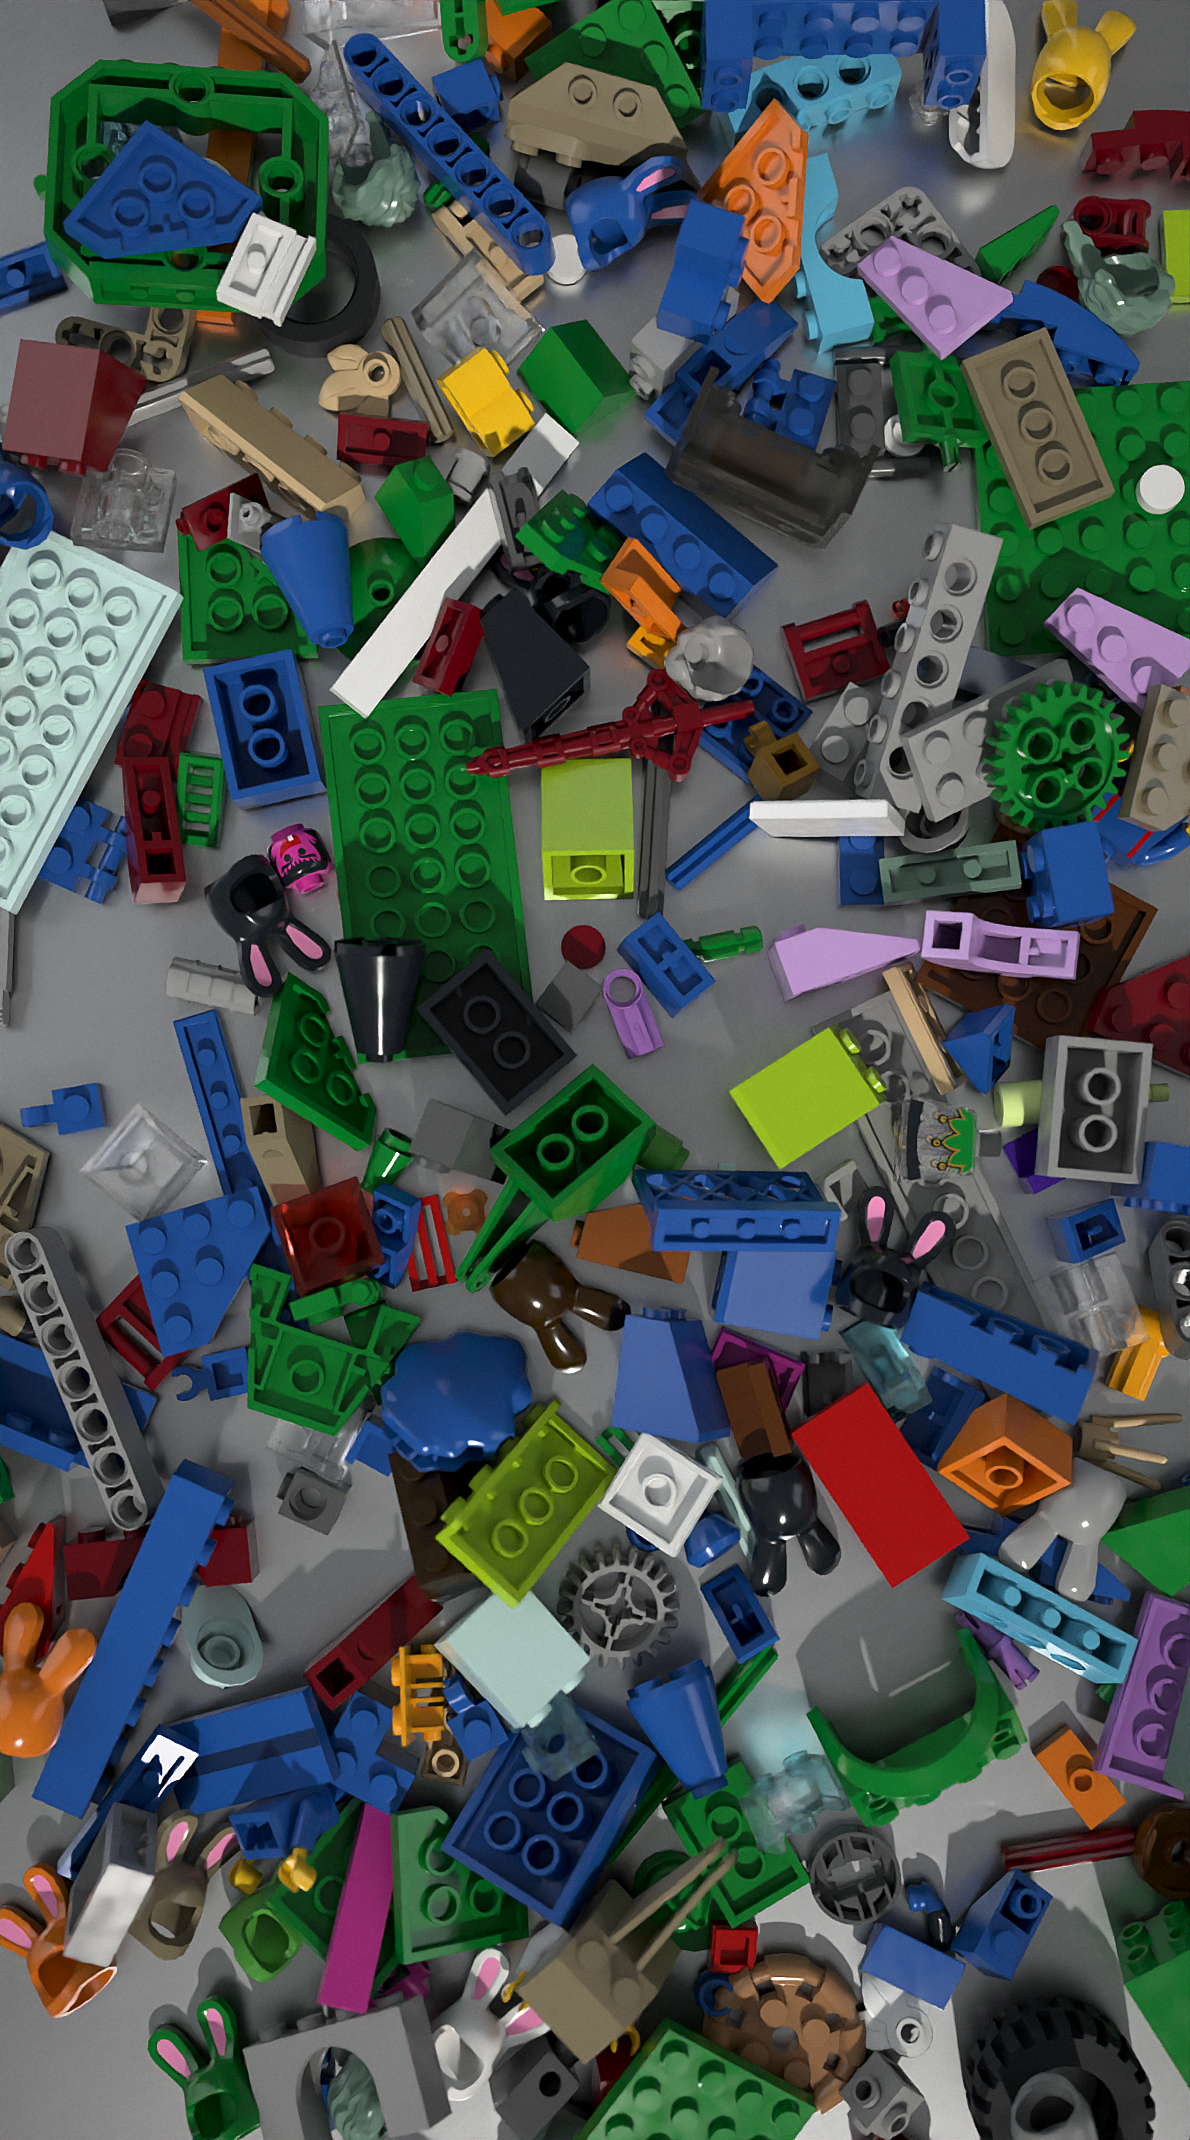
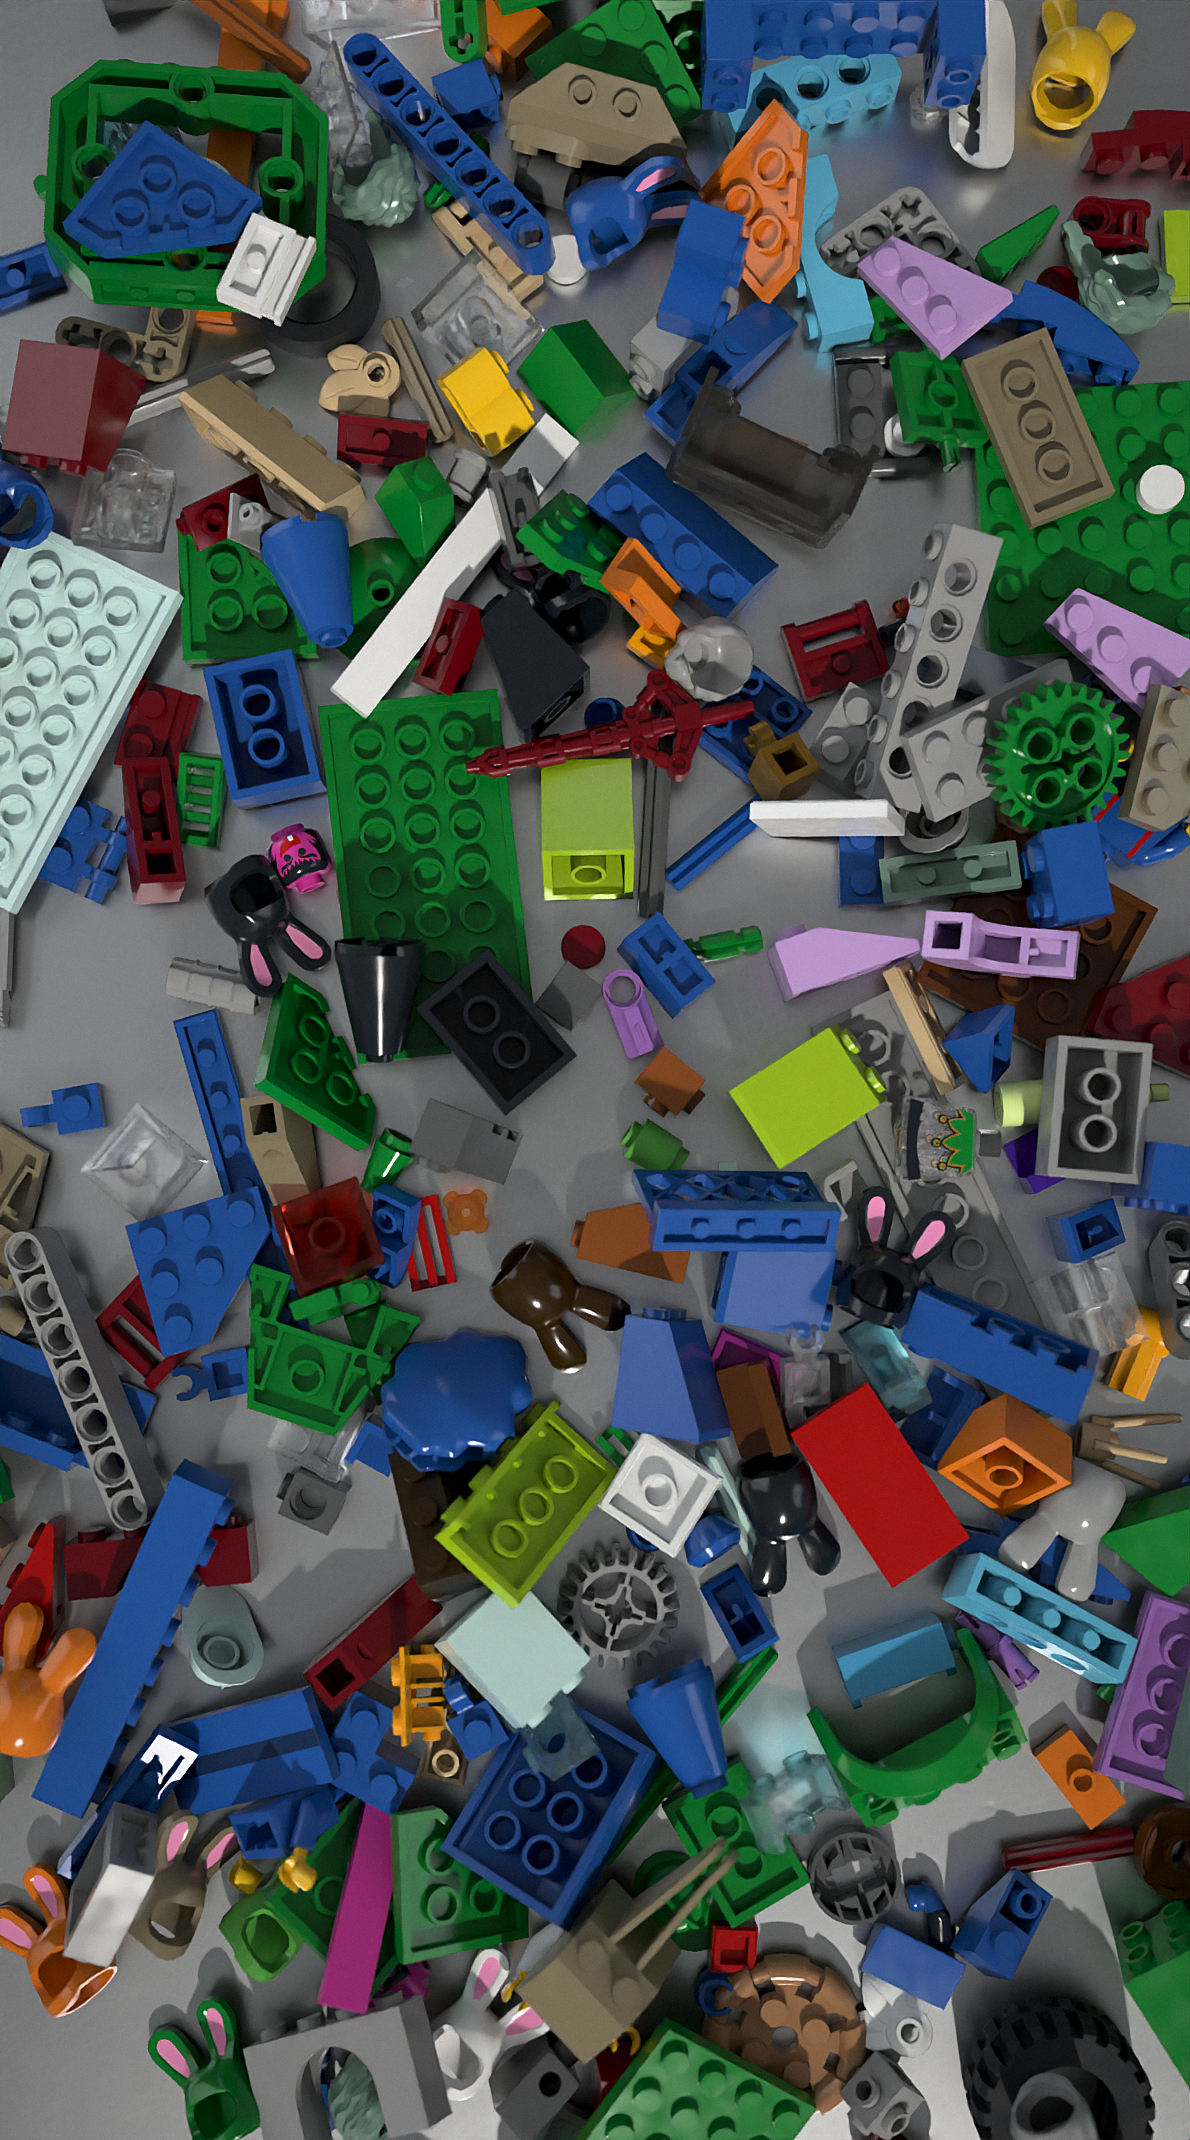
green slope [455,1064,656,1293] -> none
blue plate [742,358,837,460] -> none
none -> blue plate [584,697,625,729]
none -> dark orange brick [634,1046,706,1118]
none -> clear plate [780,1324,830,1408]
none -> dark azure brick [831,1612,958,1710]

